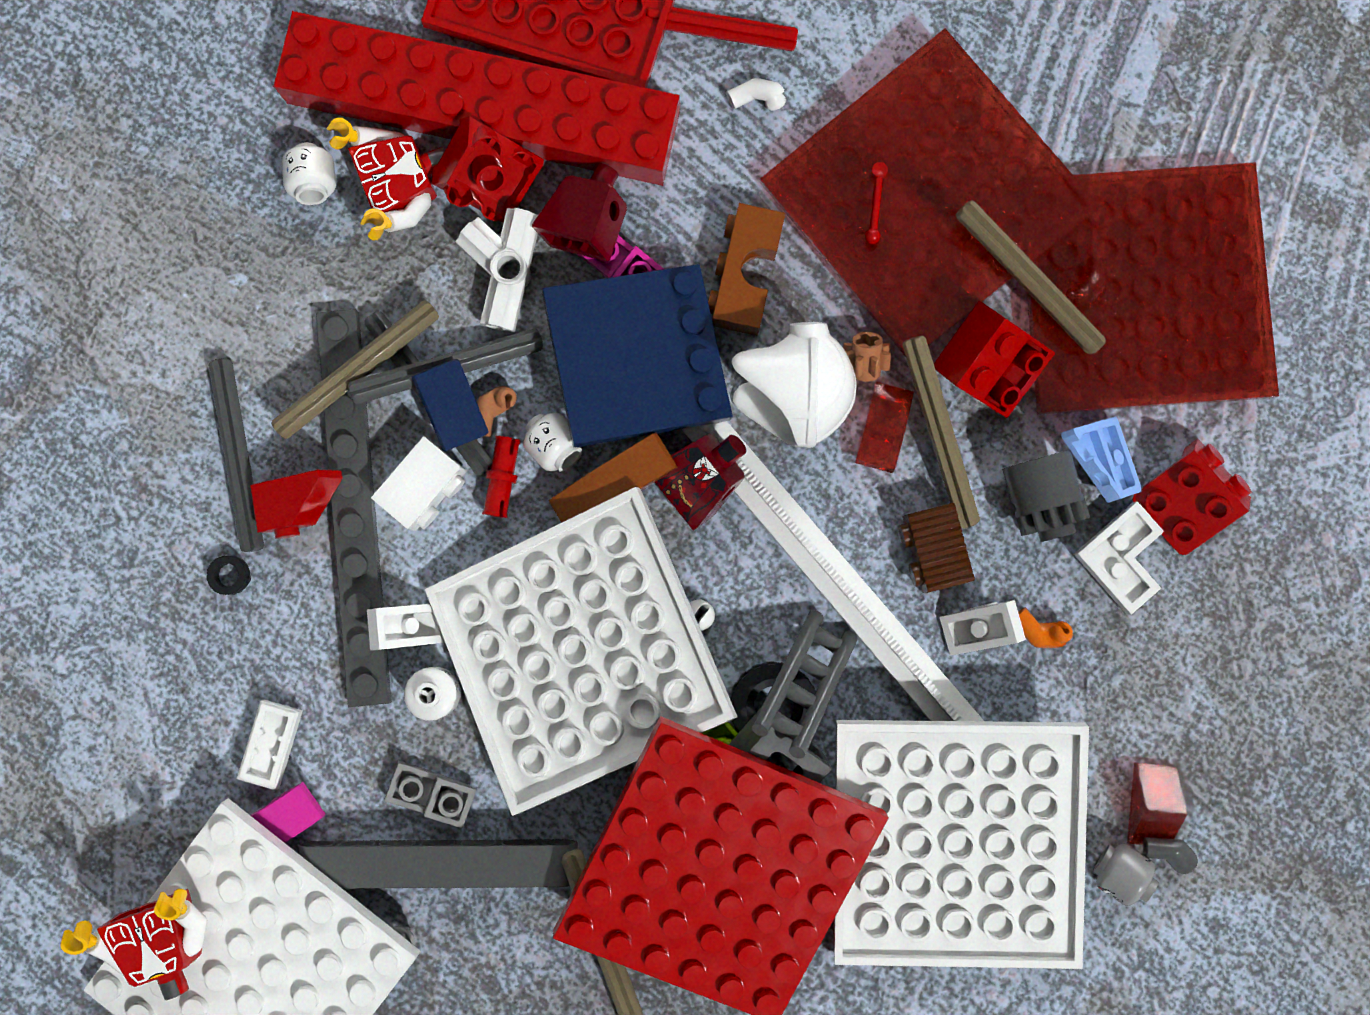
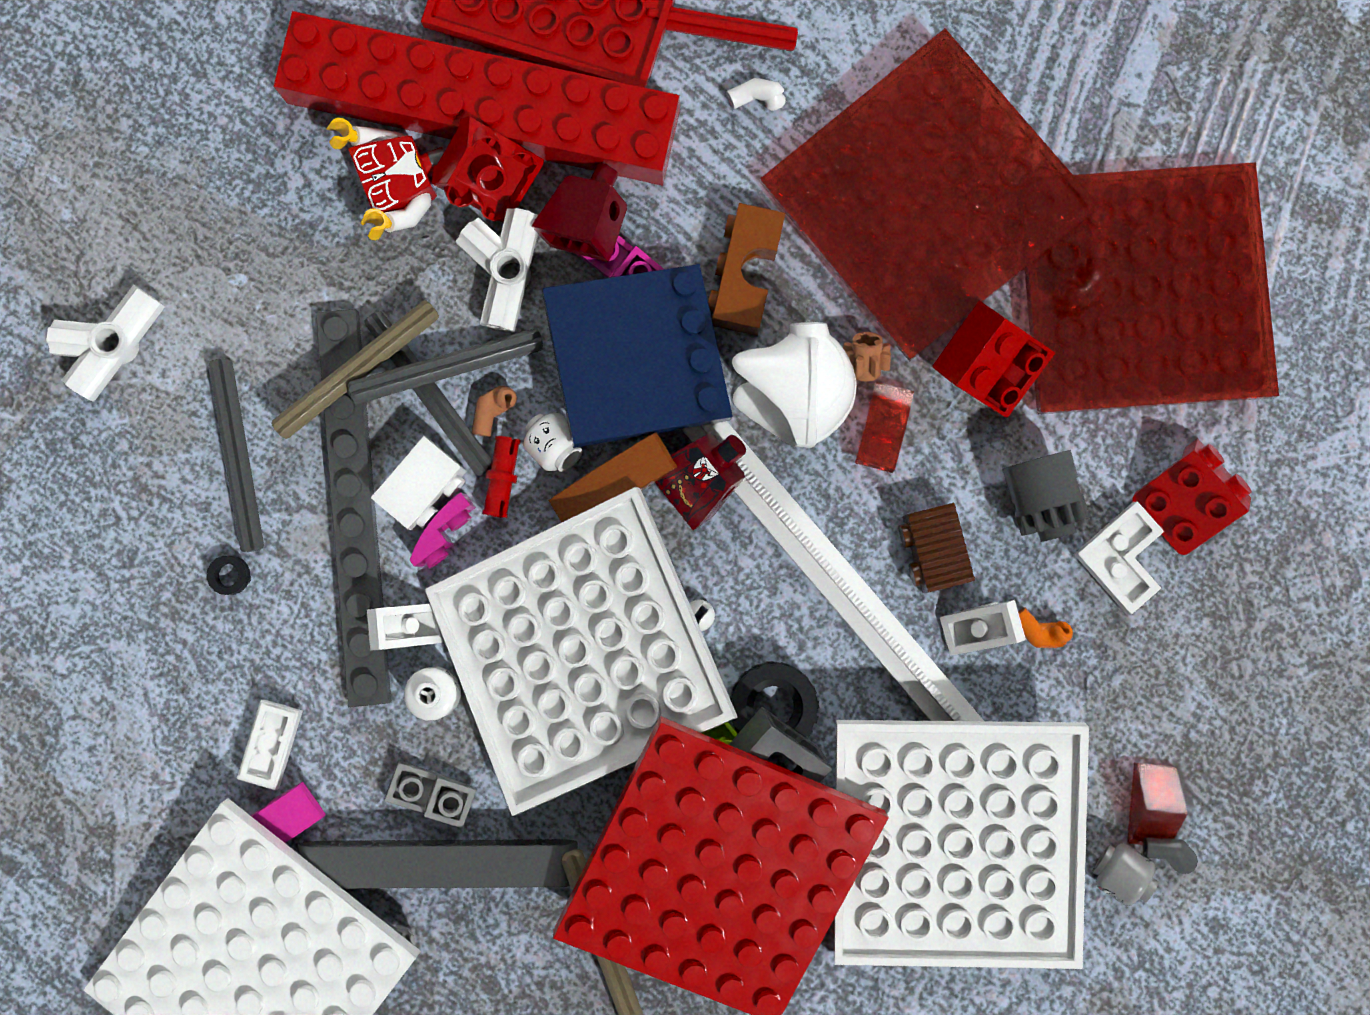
torso [60,888,207,1000] -> none
red slope [250,469,343,539] -> none
white head [281,142,336,205] -> none
dark blue slope [411,359,489,452] -> none
dark grey bar [752,610,858,759] -> none
red hinge [865,162,888,244] -> none
dark tan axle [903,336,980,528] -> none
dark tan axle [956,200,1106,354] -> none
light blue wing [1060,416,1142,503] -> none
none -> white piece [46,284,165,402]
none -> dark pink slope [410,492,476,569]

